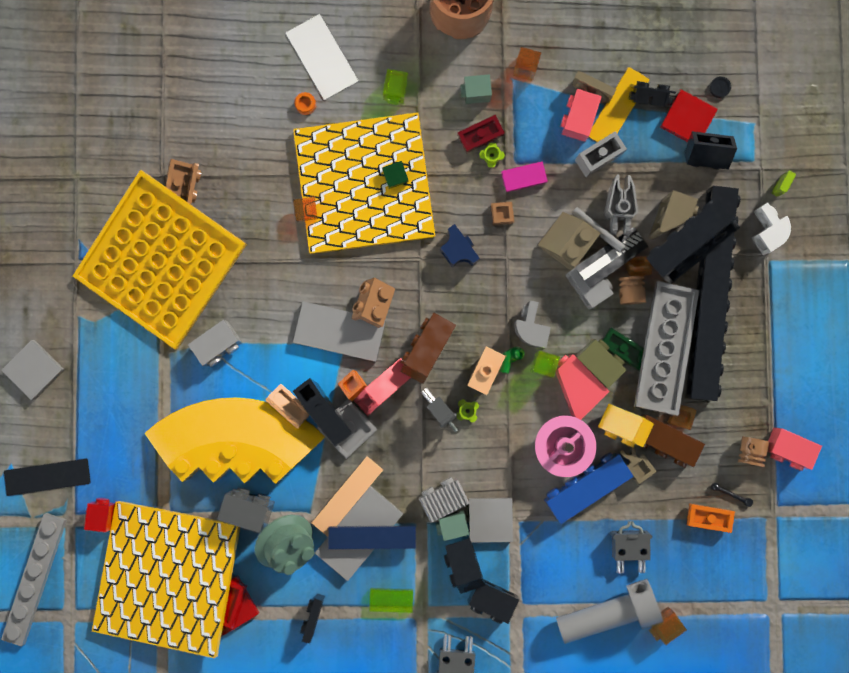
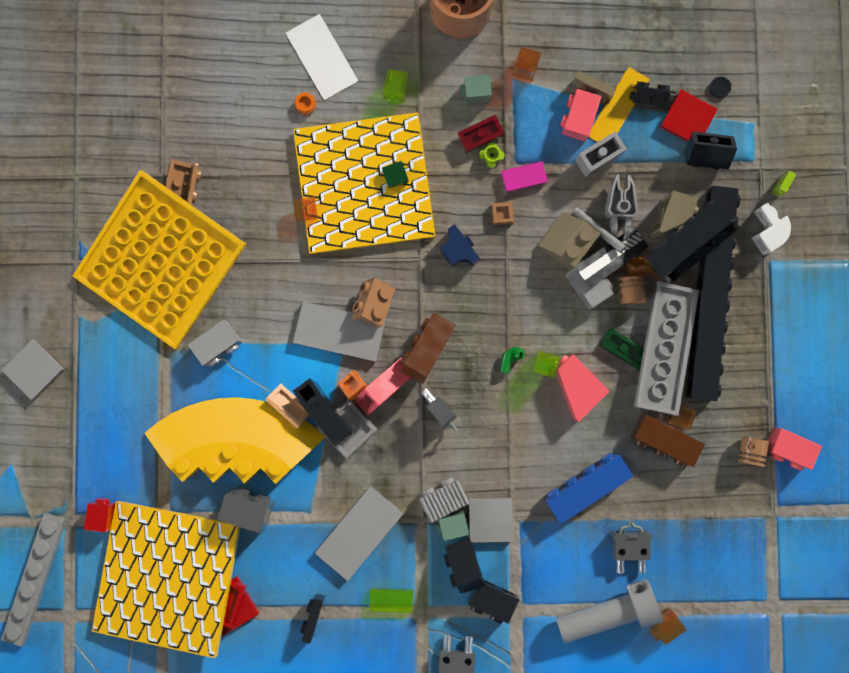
black sticker [4,458,91,496] -> none
sand green piece [255,515,314,575] -> none
light nougat tile [312,456,384,537] -> none
dark blue tile [328,525,416,549] -> none
lime plate [456,399,479,422] -> none
light nougat brick [467,347,505,395] -> none
light grey brick [514,301,551,349] -> none
bright pink piece [535,416,596,477] -> none
olive brick [576,339,626,388] -> none
yellow brick [598,404,654,448] -> none
dark tan plate [619,446,657,485] -> none
orange plate [686,503,735,533] -> none
black hinge [711,483,753,507] -> none

